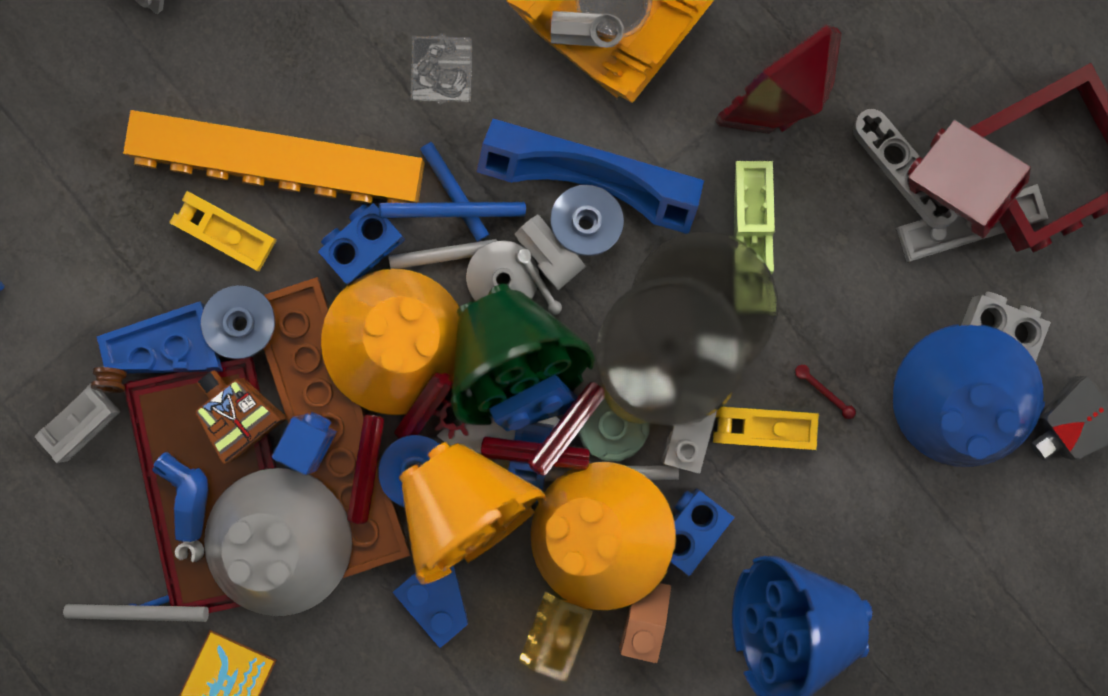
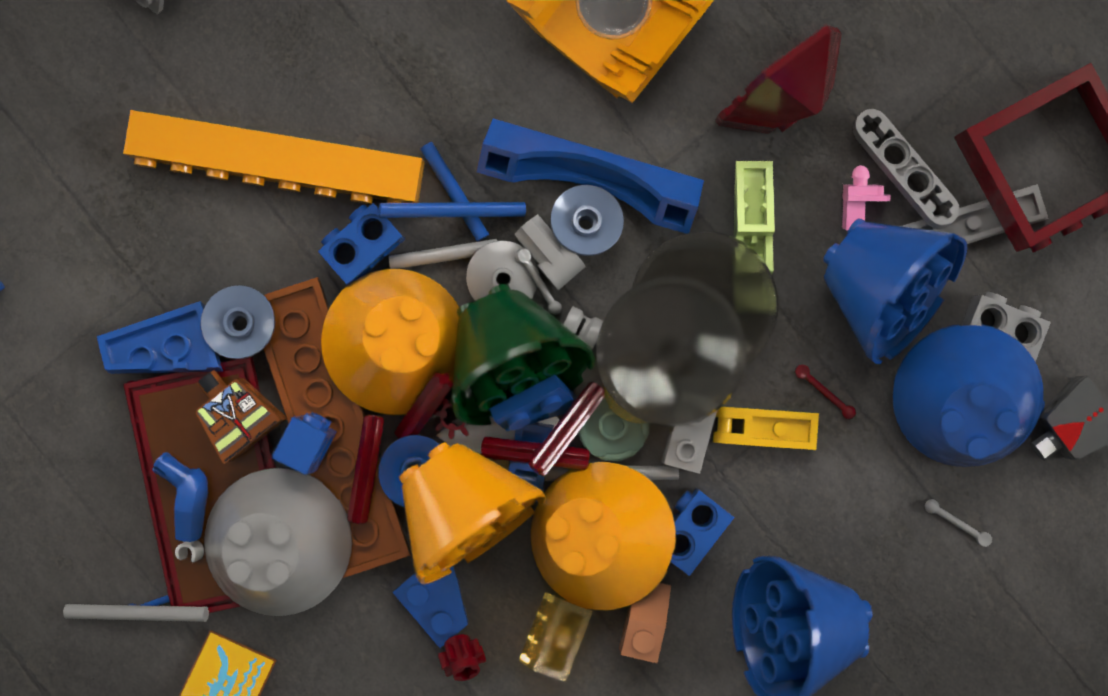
light grey hinge [35,384,121,463] -> none
reddish brown bush [91,367,127,393] -> none
yellow plate [169,191,277,271] -> none
clear piece [411,33,473,105] -> none
light grey piece [551,11,624,48] -> none
panel [908,120,1031,239] -> none
none -> dark red gear [438,634,486,681]
none -> light grey wheel [564,306,605,350]
none -> blue cone [823,218,967,364]
none -> bright pink piece [842,165,891,230]
none -> light grey hinge [925,499,992,547]

